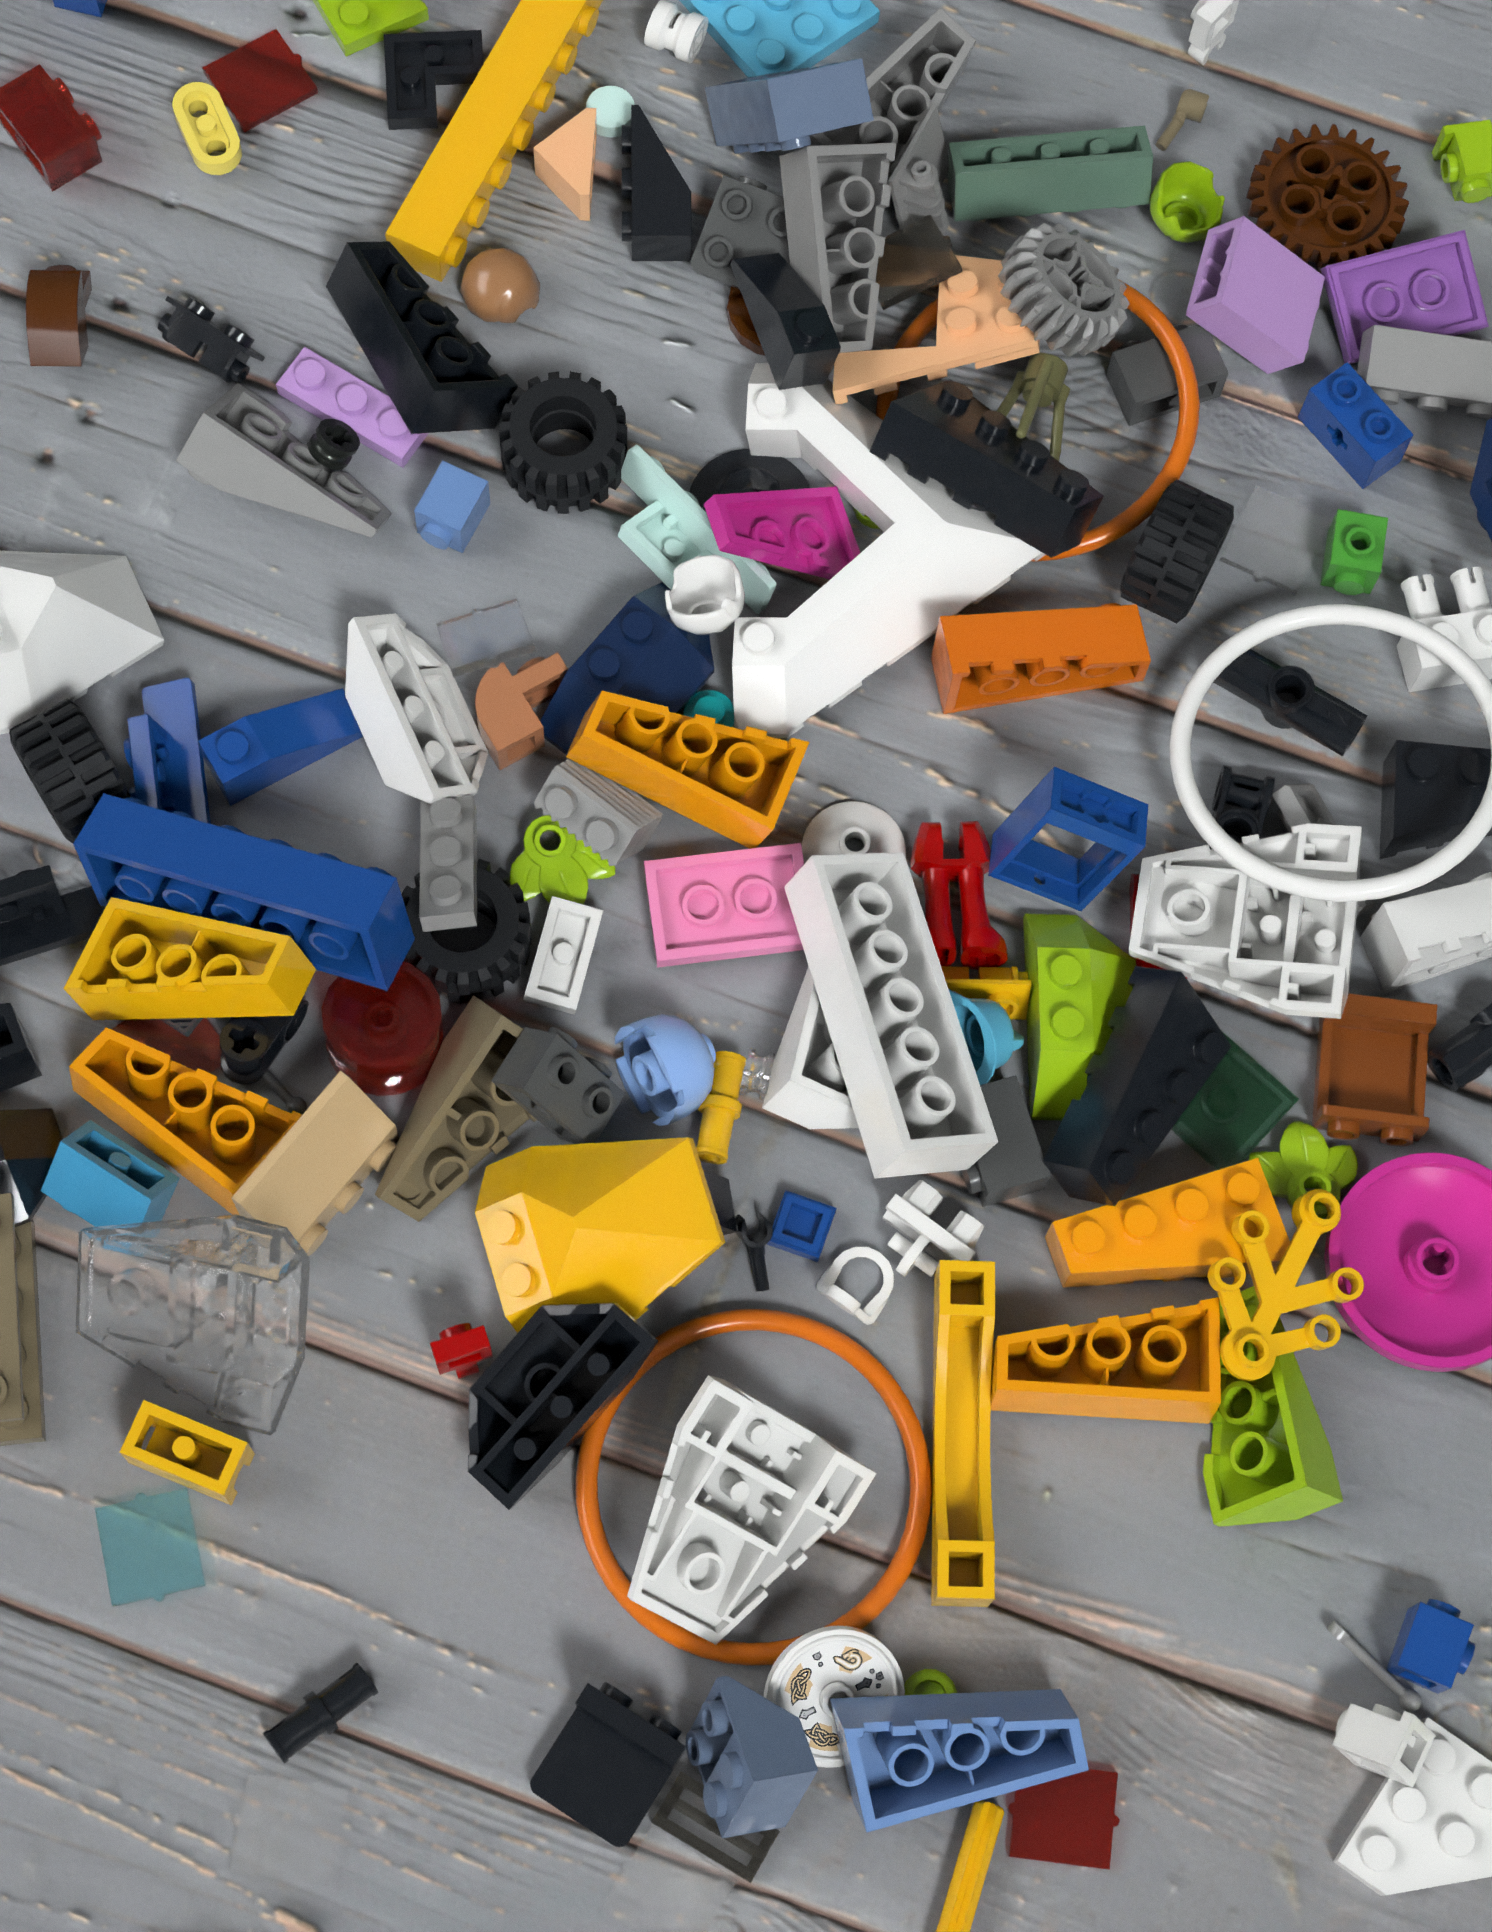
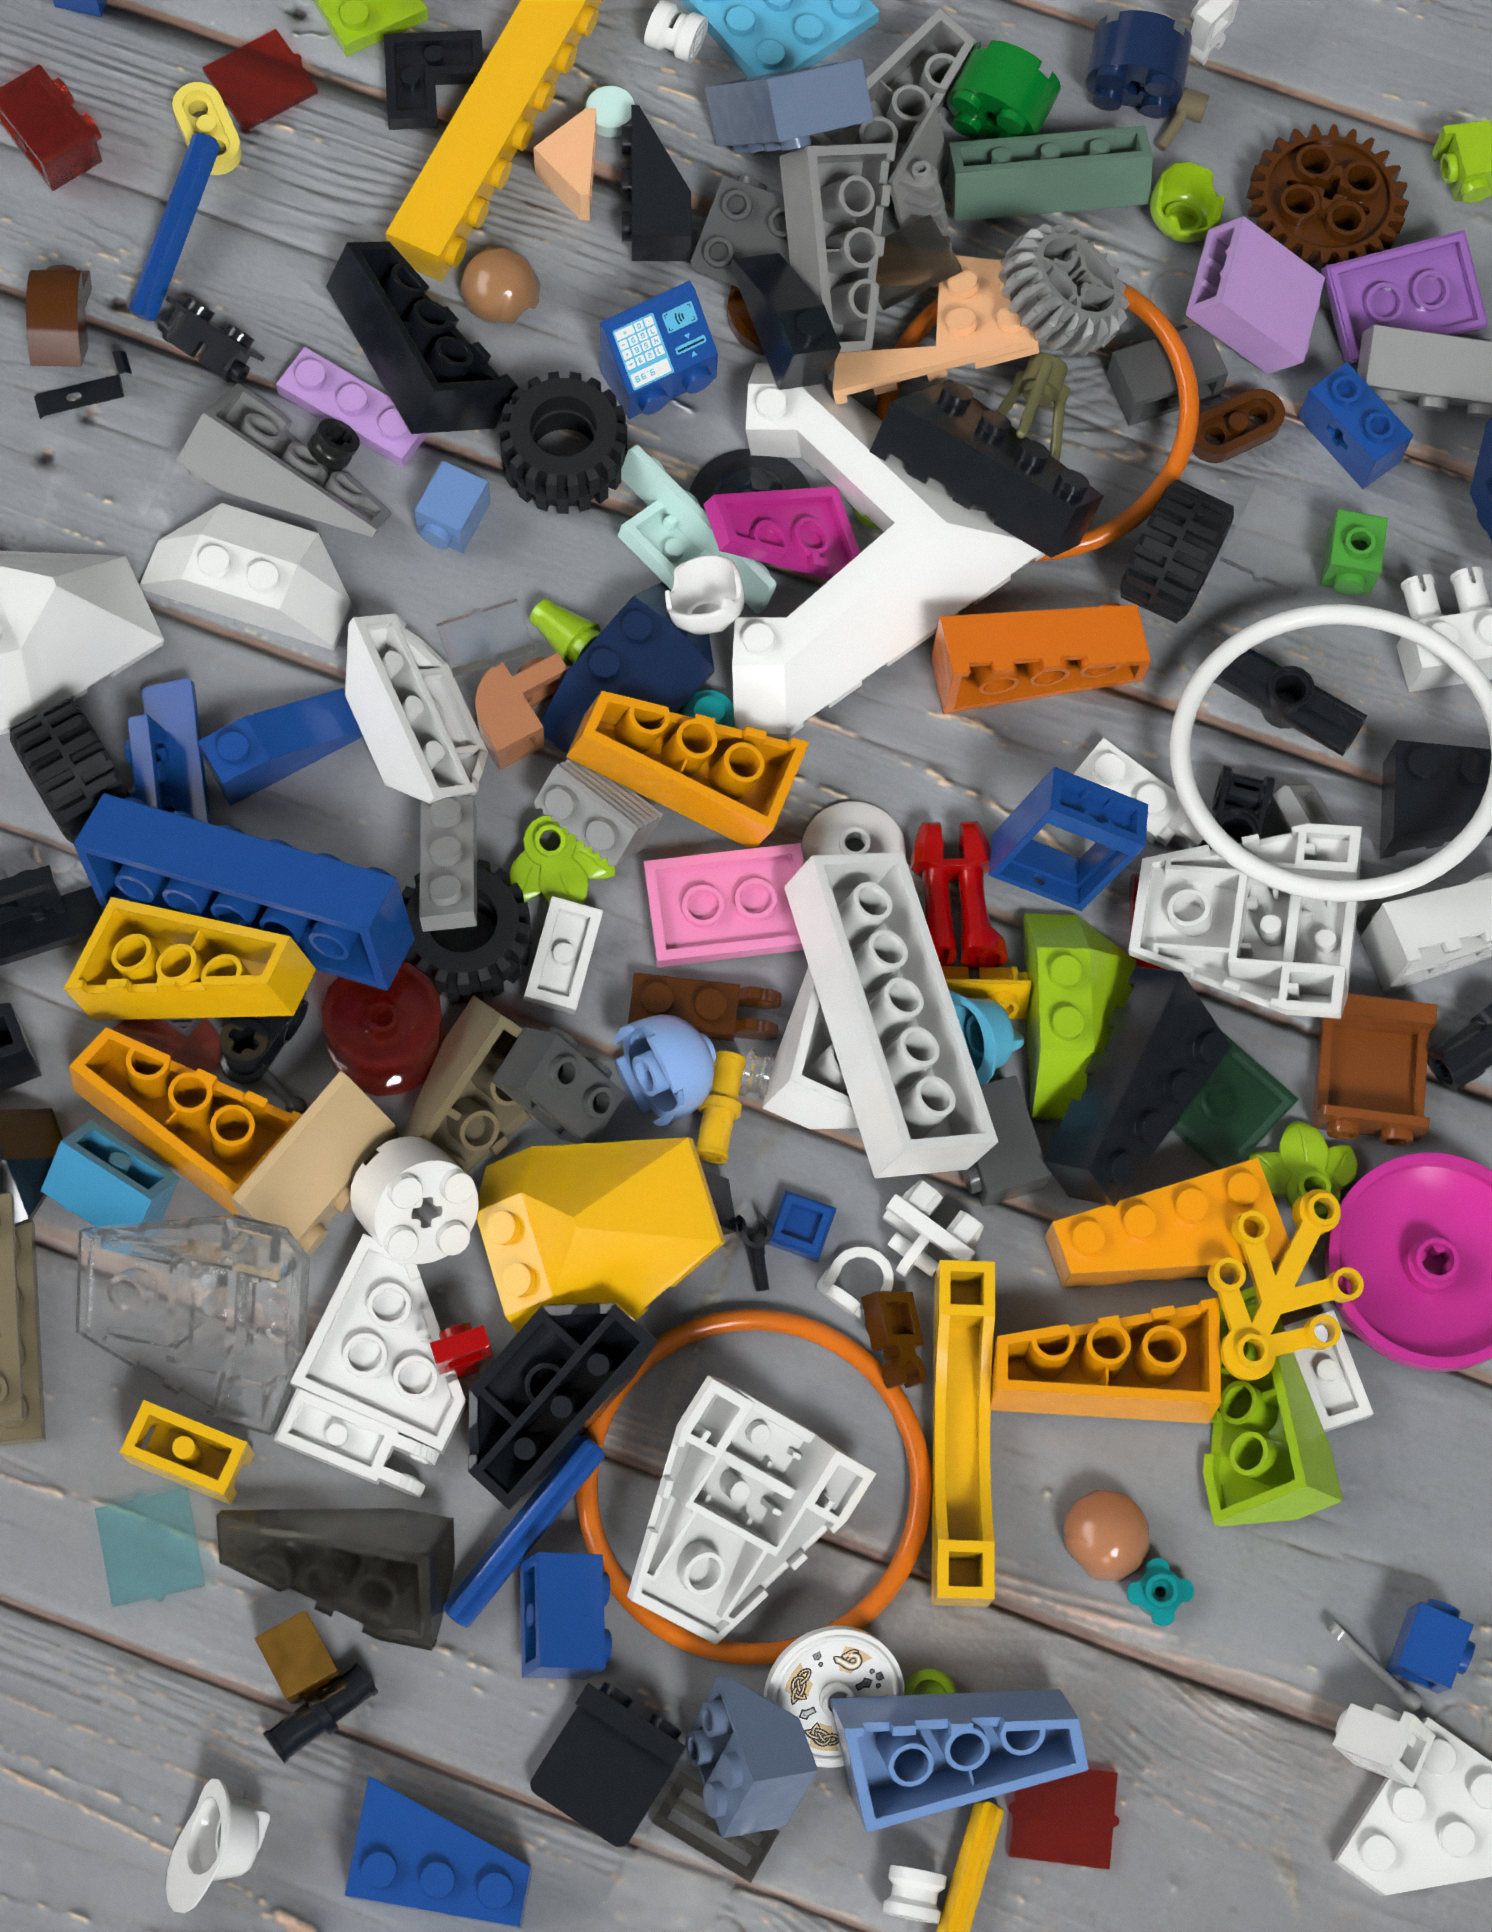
none -> black piece [34,350,132,419]
none -> blue axle [129,132,220,321]
none -> white wedge [140,503,352,650]
none -> white piece [166,1778,270,1913]
none -> clear smoke wedge [216,1508,455,1651]
none -> pearl gold panel [254,1611,342,1705]
none -> white hinge [274,1388,440,1498]
none -> white plate [290,1233,467,1455]
none -> blue wedge [345,1776,532,1929]
none -> white brick [350,1136,479,1264]
none -> blue axle [443,1435,605,1628]
none -> blue brick [520,1552,612,1680]
none -> lime cone [529,598,601,666]
none -> blue slope [600,280,718,419]
none -> reddish brown hinge [628,972,782,1041]
none -> reddish brown plate [861,1291,926,1389]
none -> white wheel [882,1865,947,1924]
none -> green brick [947,40,1061,139]
none -> nougat hair [1064,1490,1150,1581]
none -> white hinge [1074,738,1205,849]
none -> dark blue brick [1086,10,1192,119]
none -> teal plate [1126,1558,1194,1627]
none -> reddish brown plate [1192,389,1285,463]
none -> white plate [1284,1310,1374,1432]

